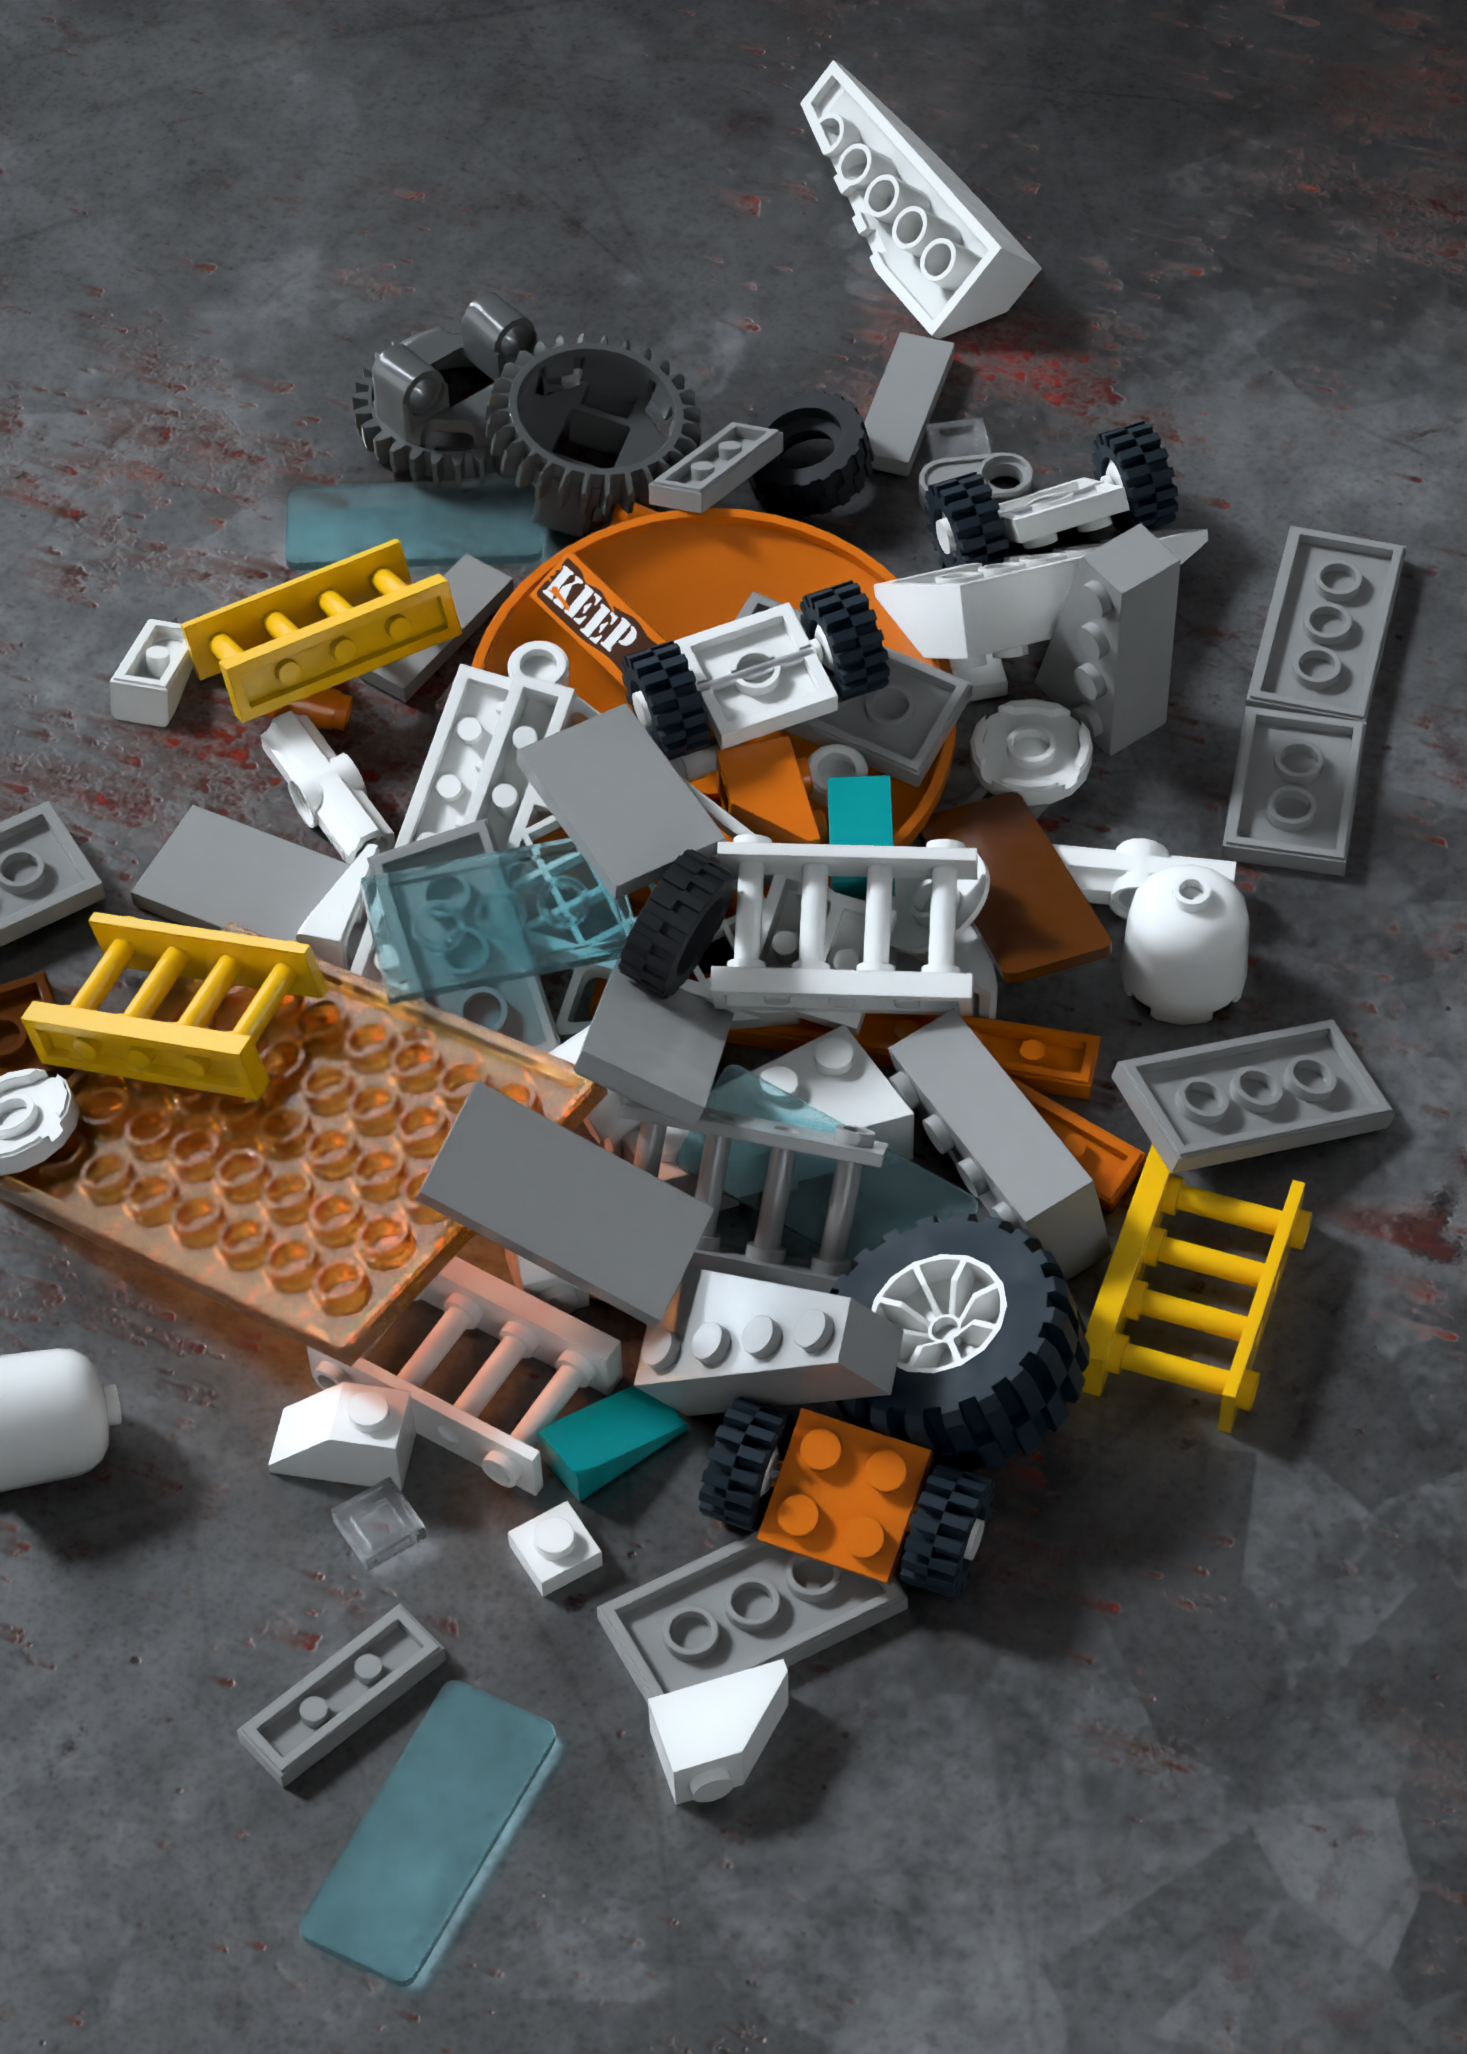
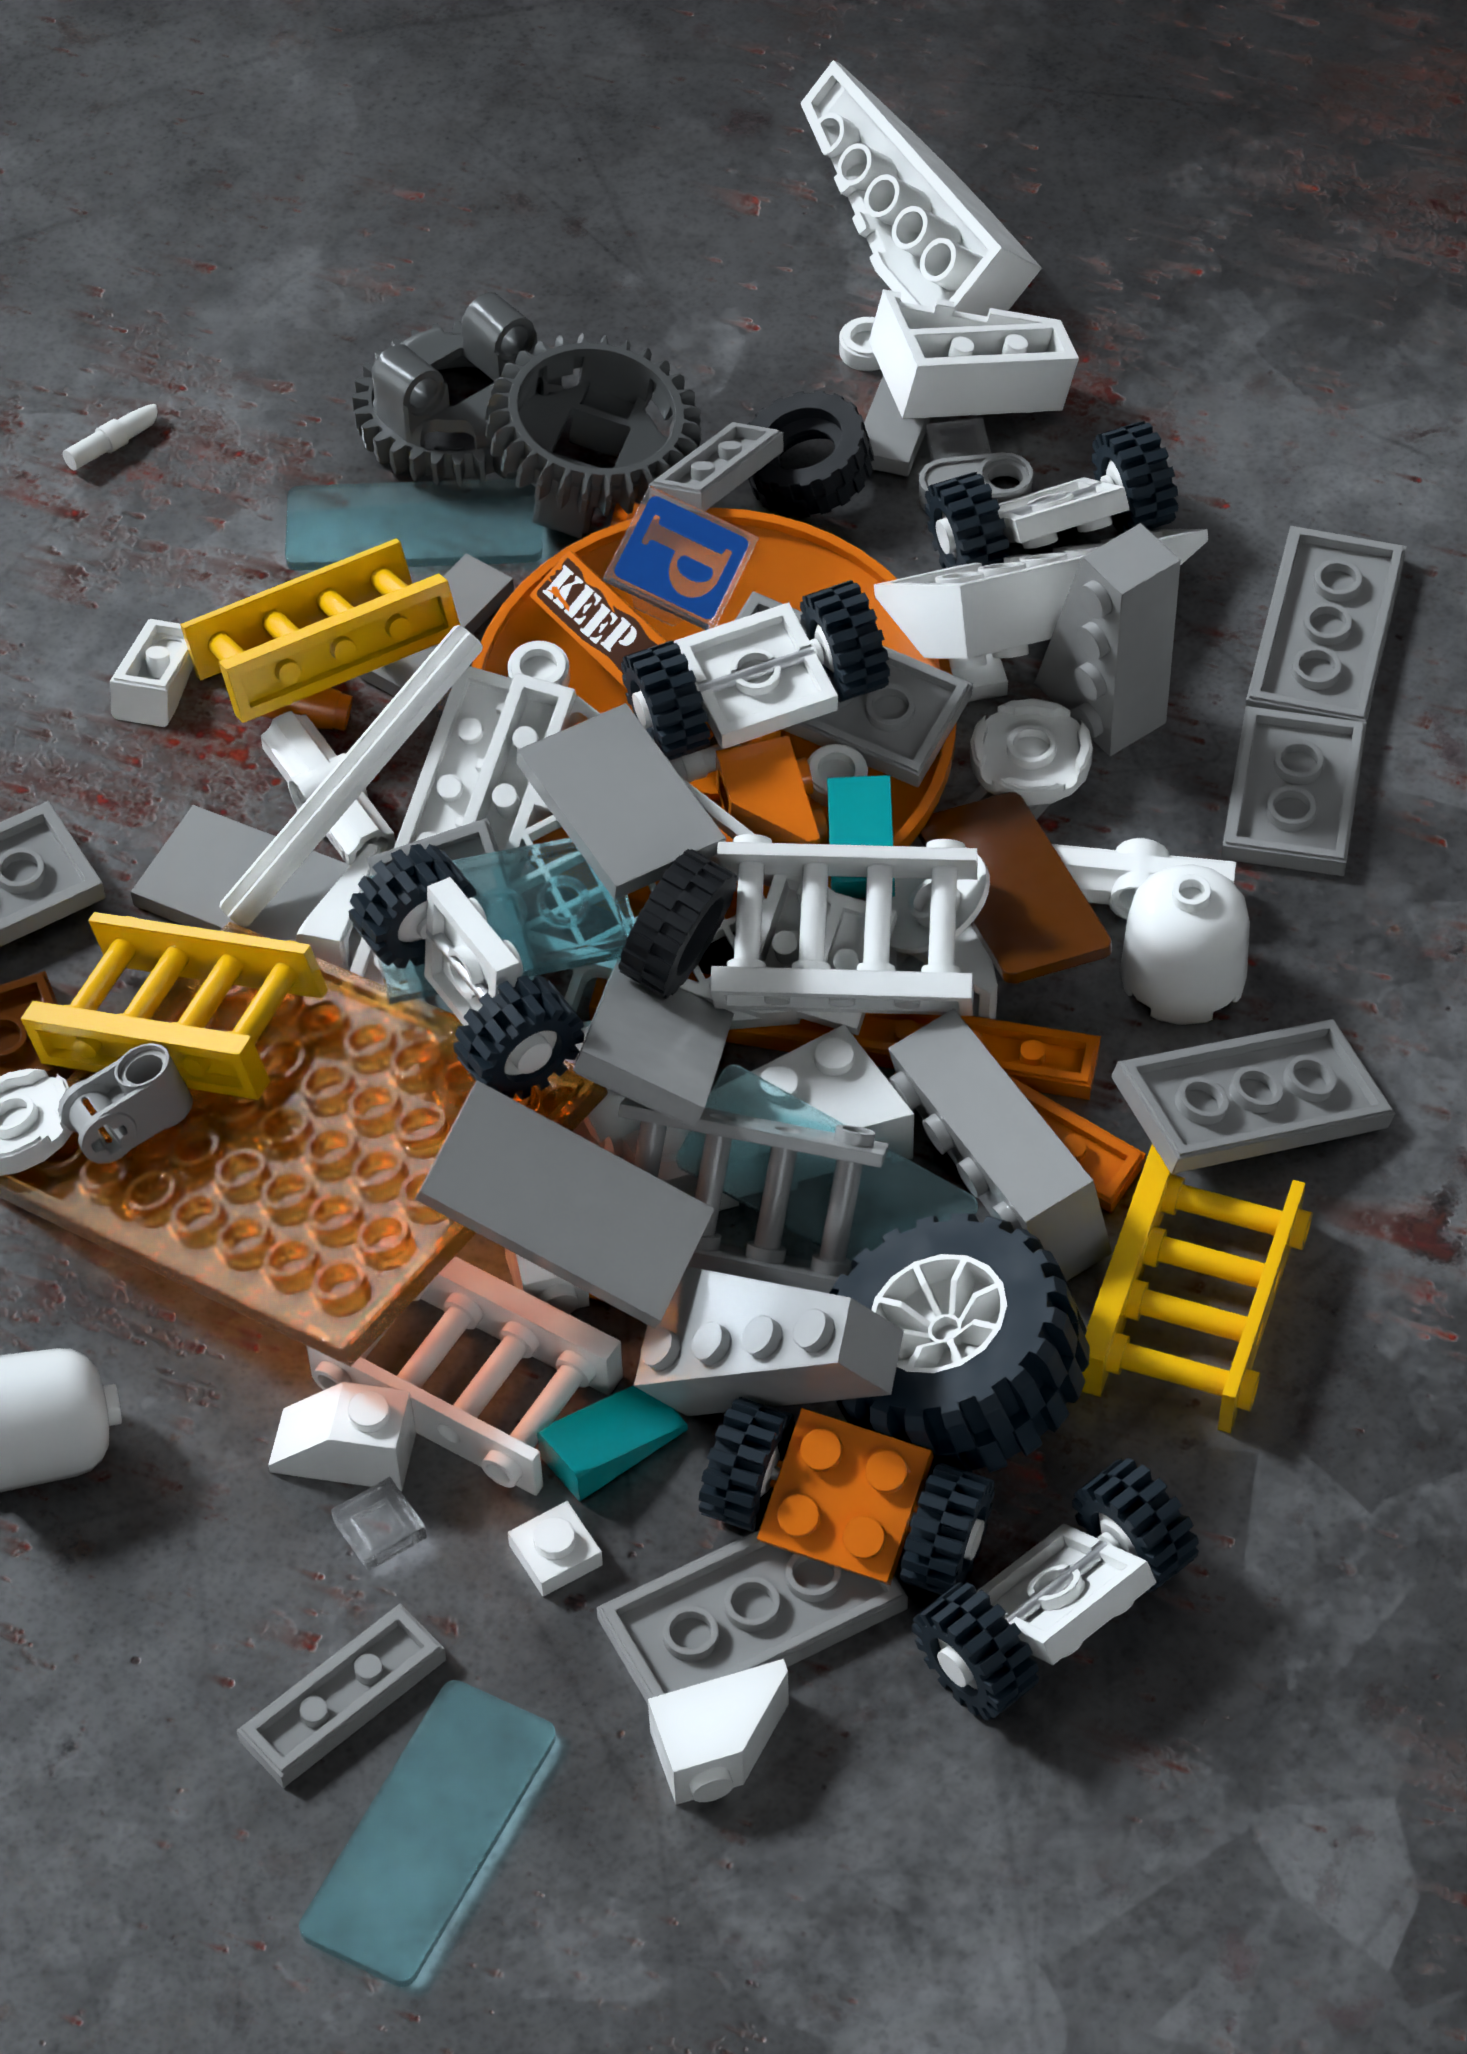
none -> light grey piece [58,1043,193,1164]
none -> white piece [63,404,157,471]
none -> white axle [219,625,483,928]
none -> black plate [349,844,585,1100]
none -> piece [602,485,759,630]
none -> white tile [839,317,880,371]
none -> white wedge [869,289,1079,419]
none -> plate [912,1458,1199,1720]

